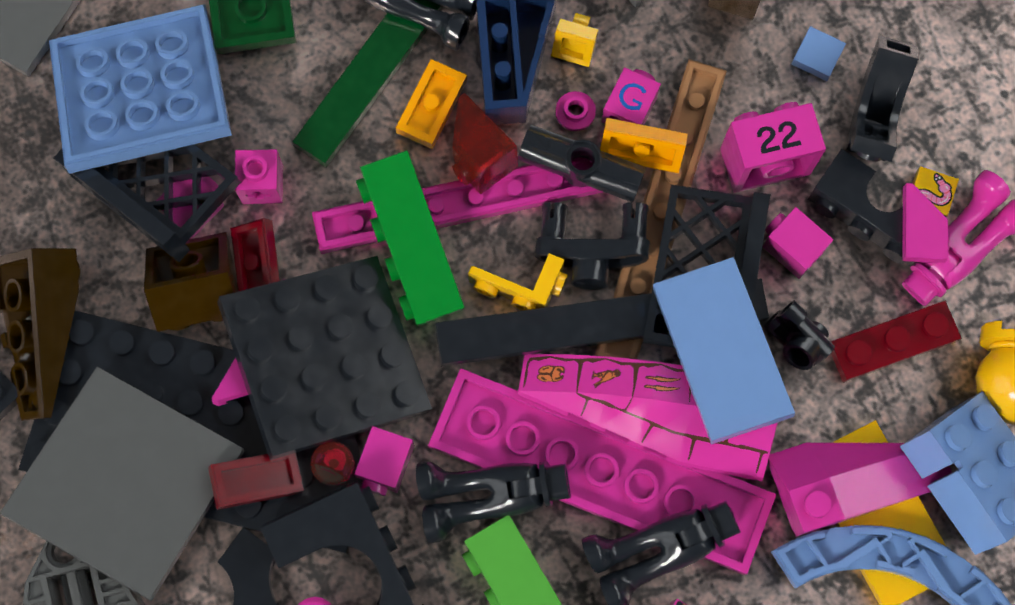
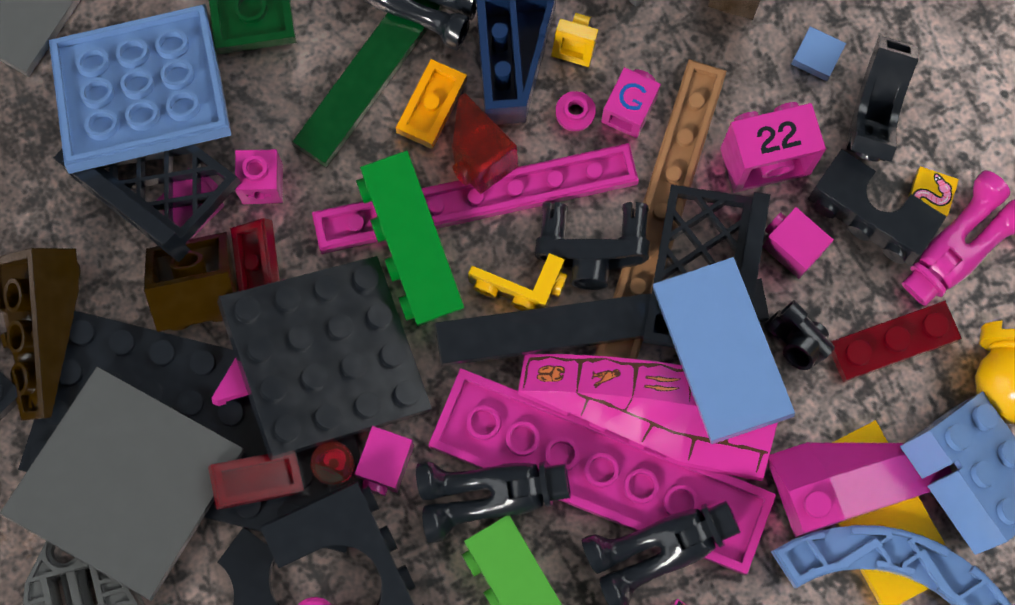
black piece [518,125,647,203] -> none
light orange plate [600,118,688,173] -> none
dark pink tile [902,183,948,264] -> none

